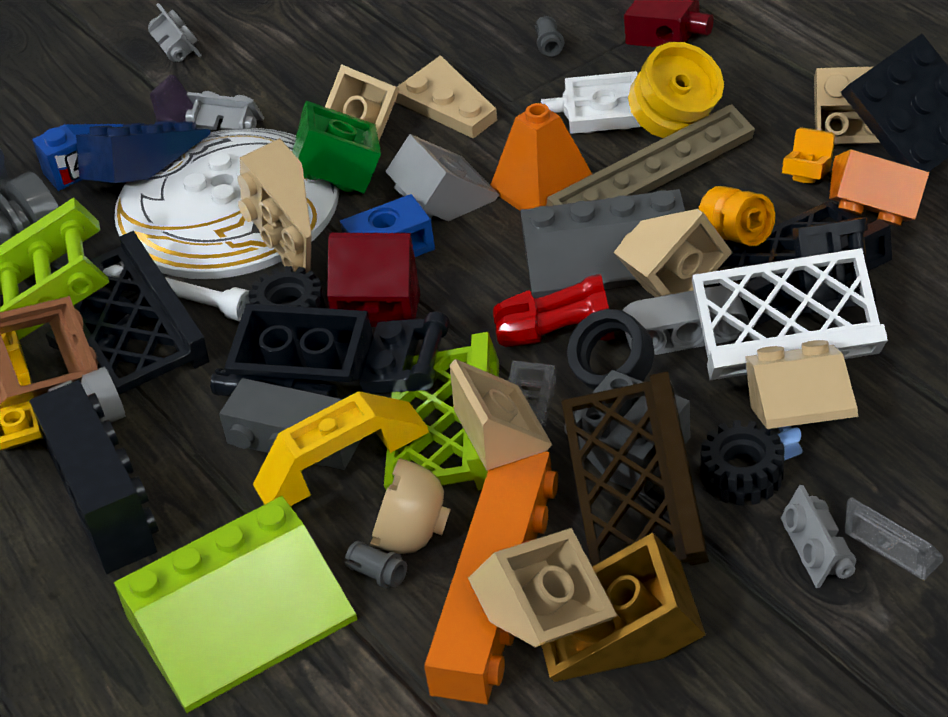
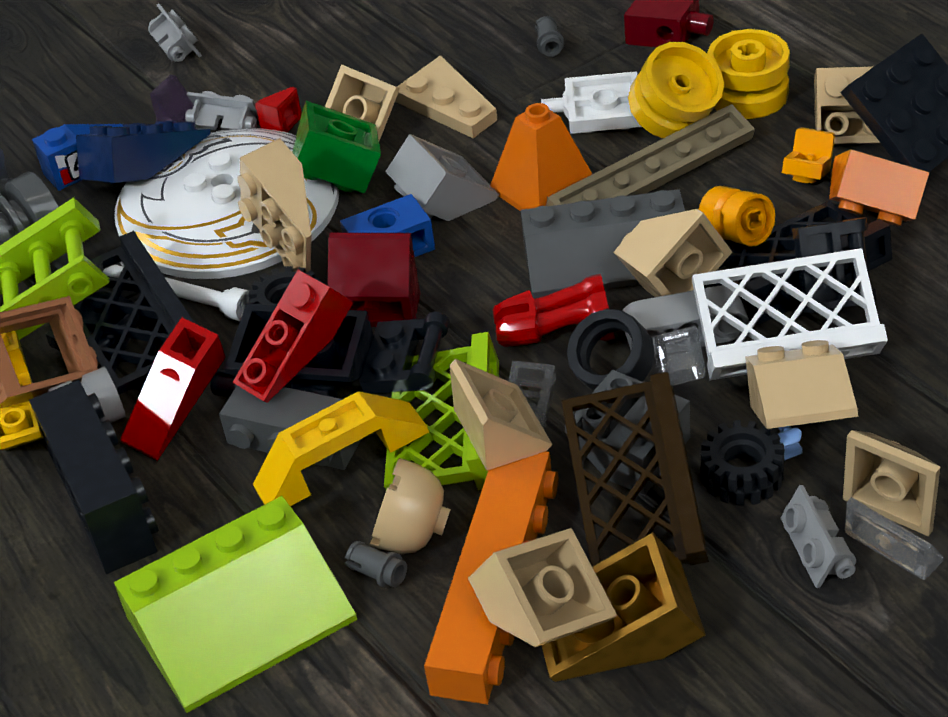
none -> red slope [120,317,226,461]
none -> red slope [233,270,354,403]
none -> red slope [255,87,302,132]
none -> clear slope [654,326,705,386]
none -> yellow wheel [707,29,790,119]
none -> tan slope [843,430,940,537]

